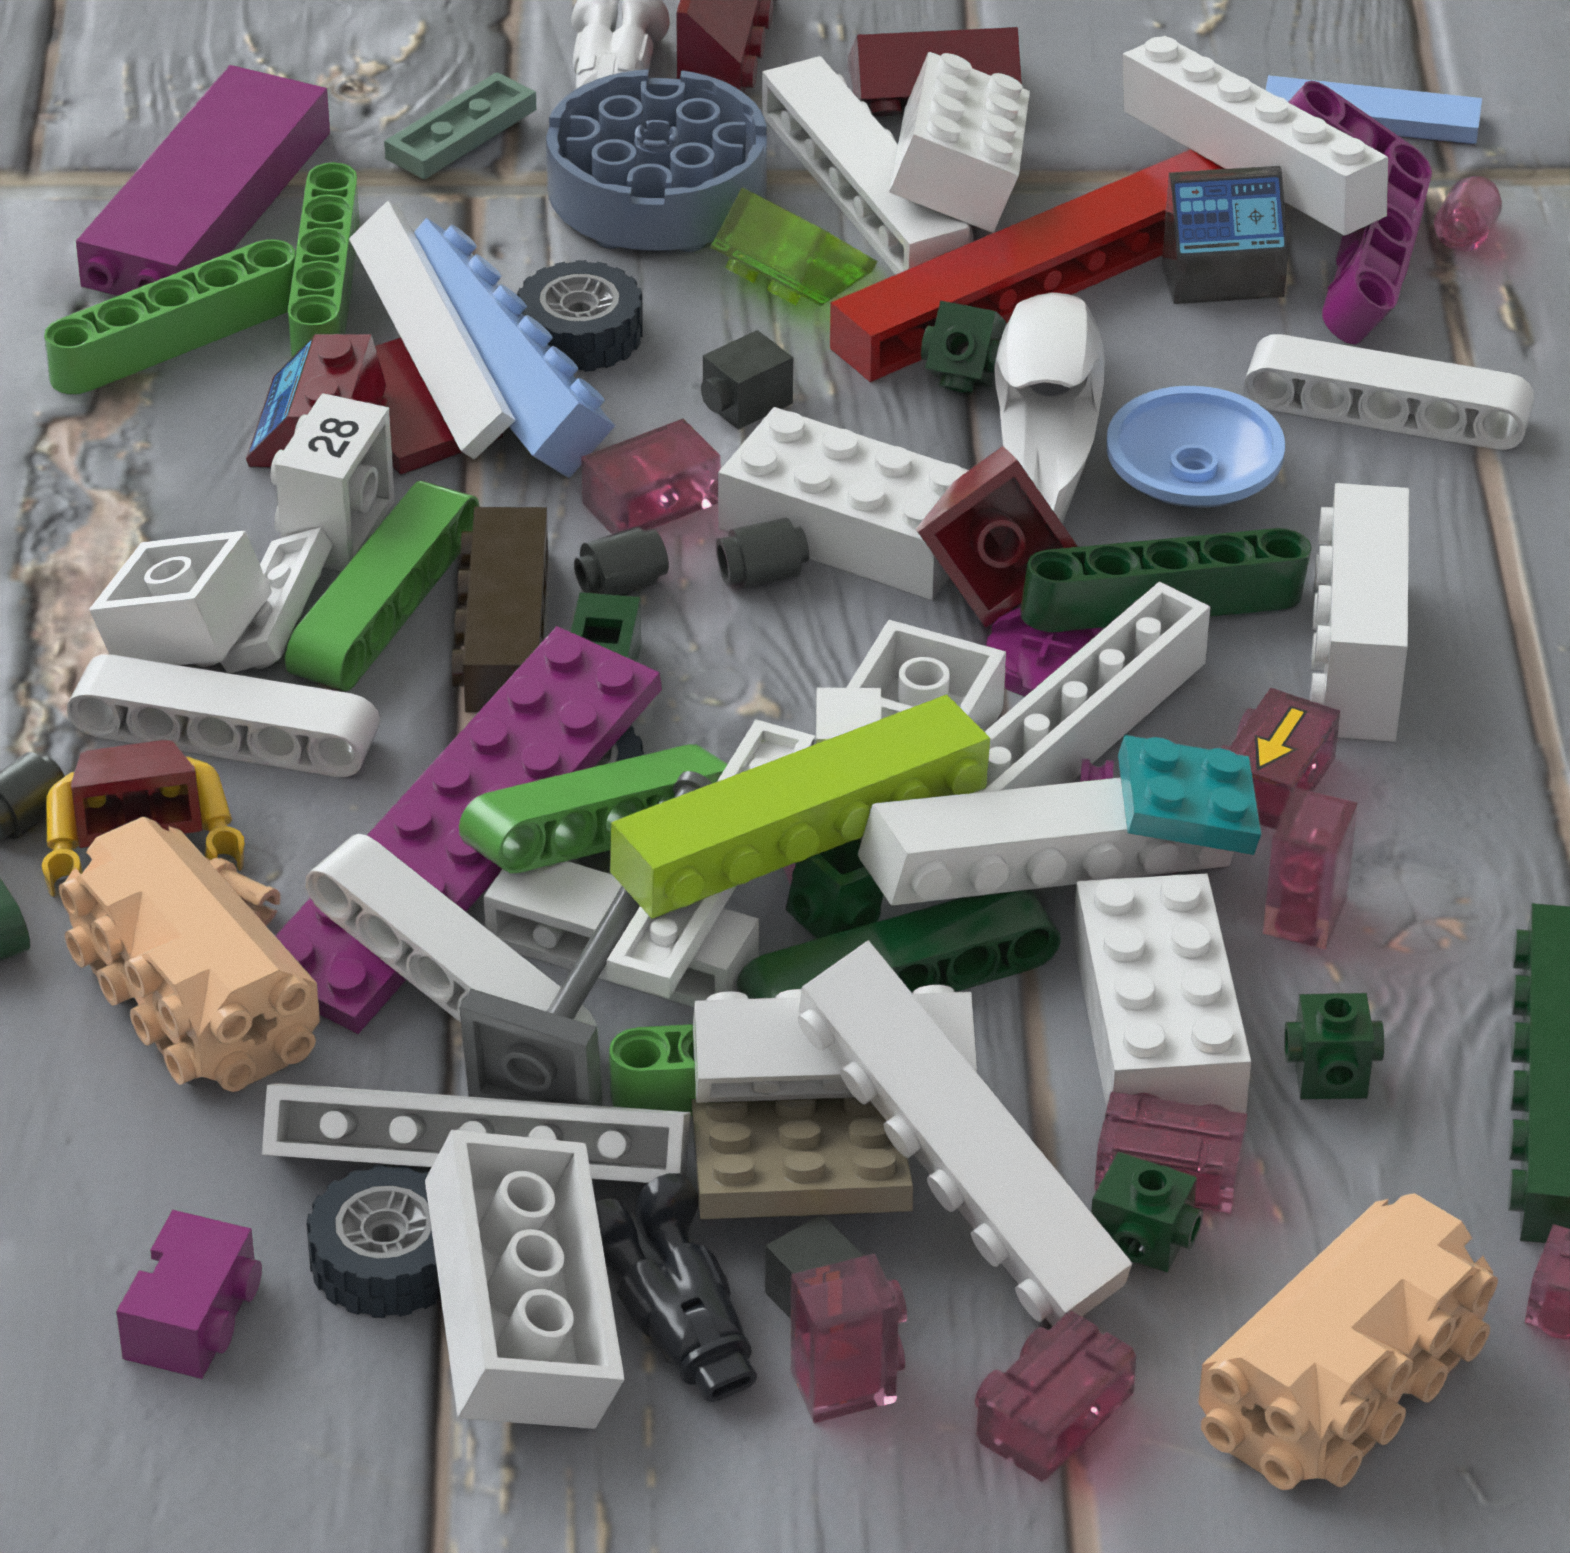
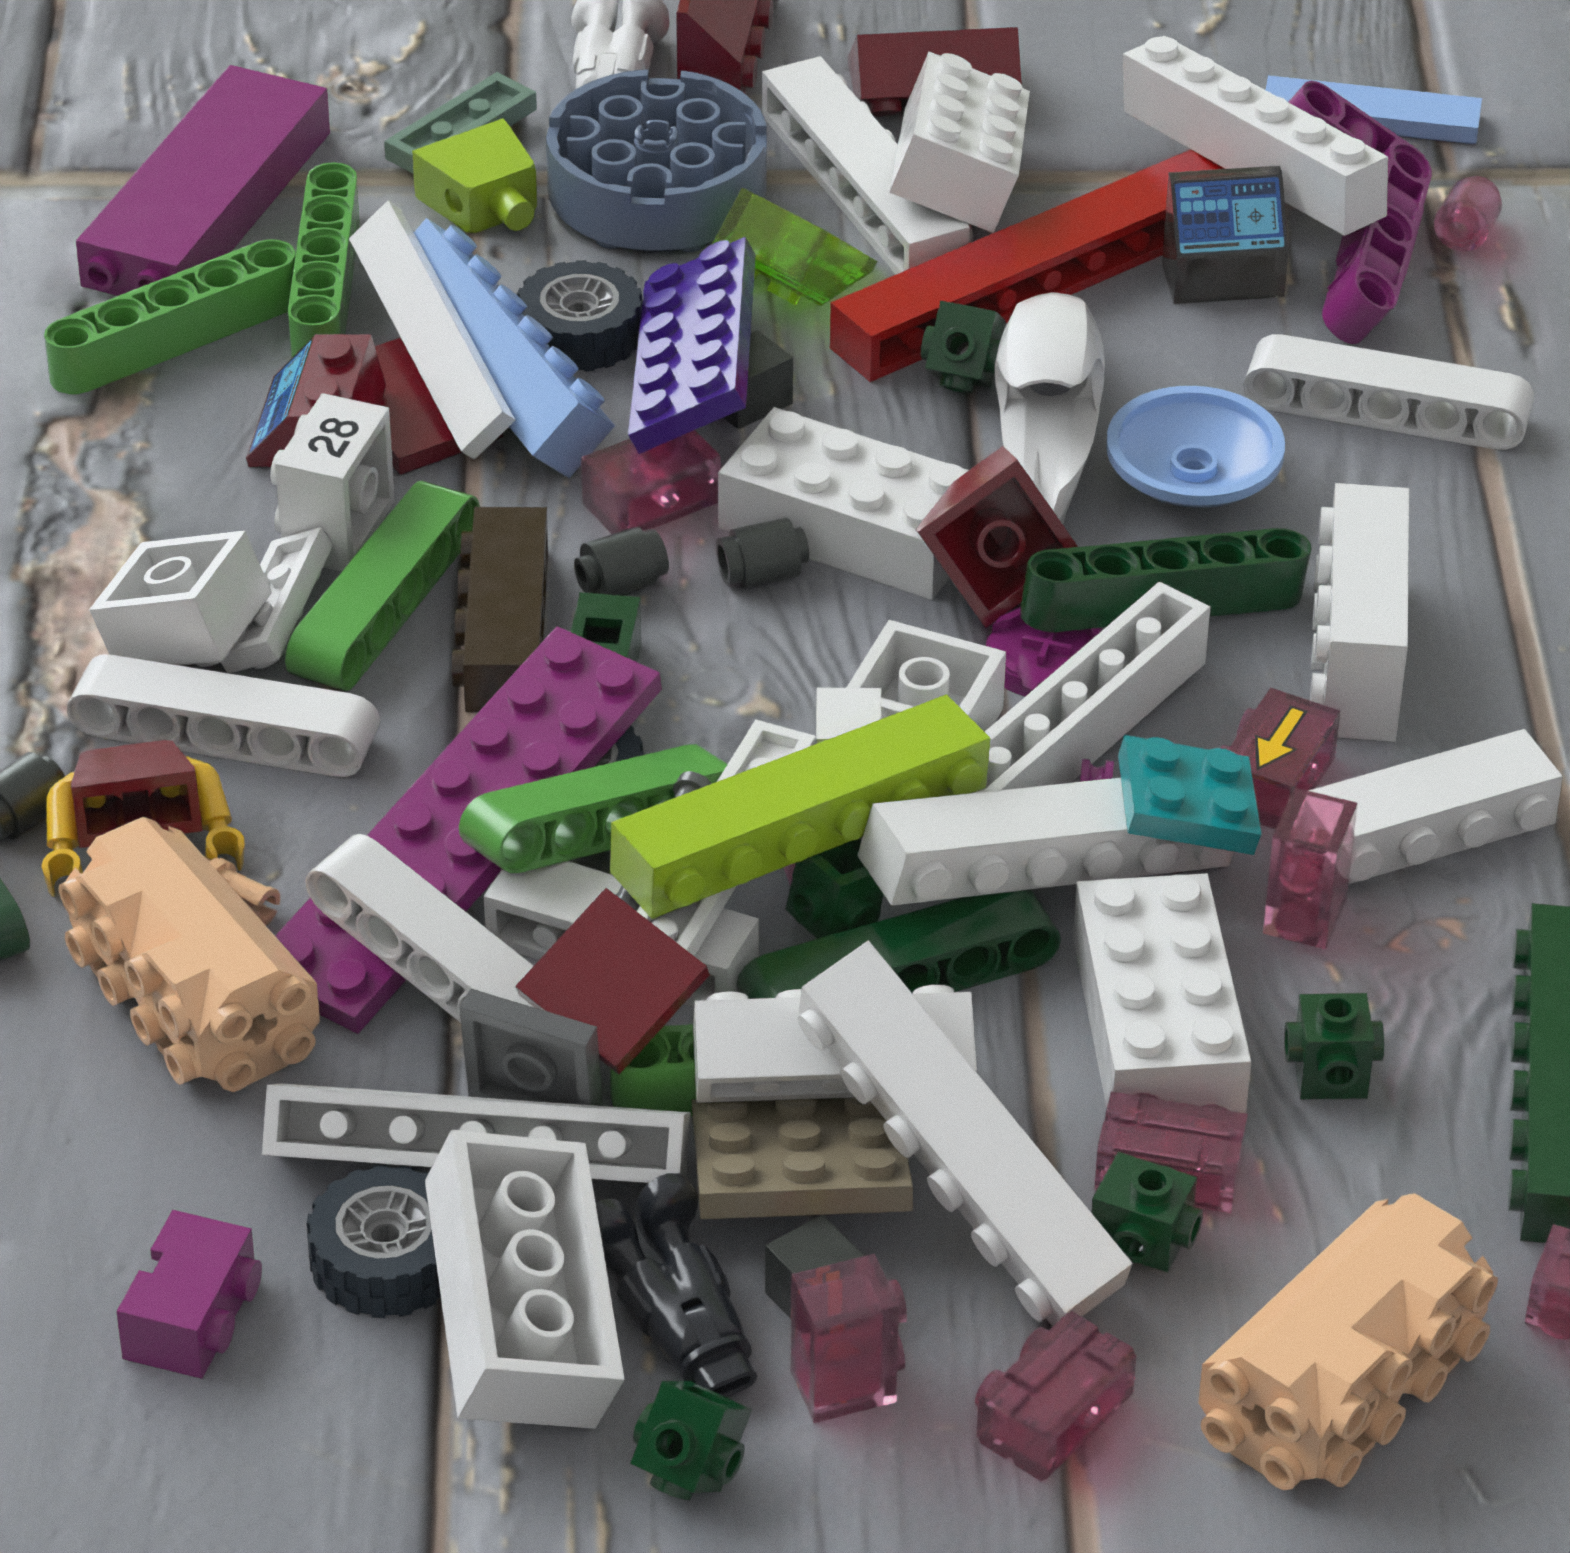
none -> lime torso [412,118,537,233]
none -> dark red tile [515,888,710,1075]
none -> dark purple plate [628,236,756,454]
none -> dark green brick [630,1381,752,1500]
none -> white brick [1293,729,1563,890]

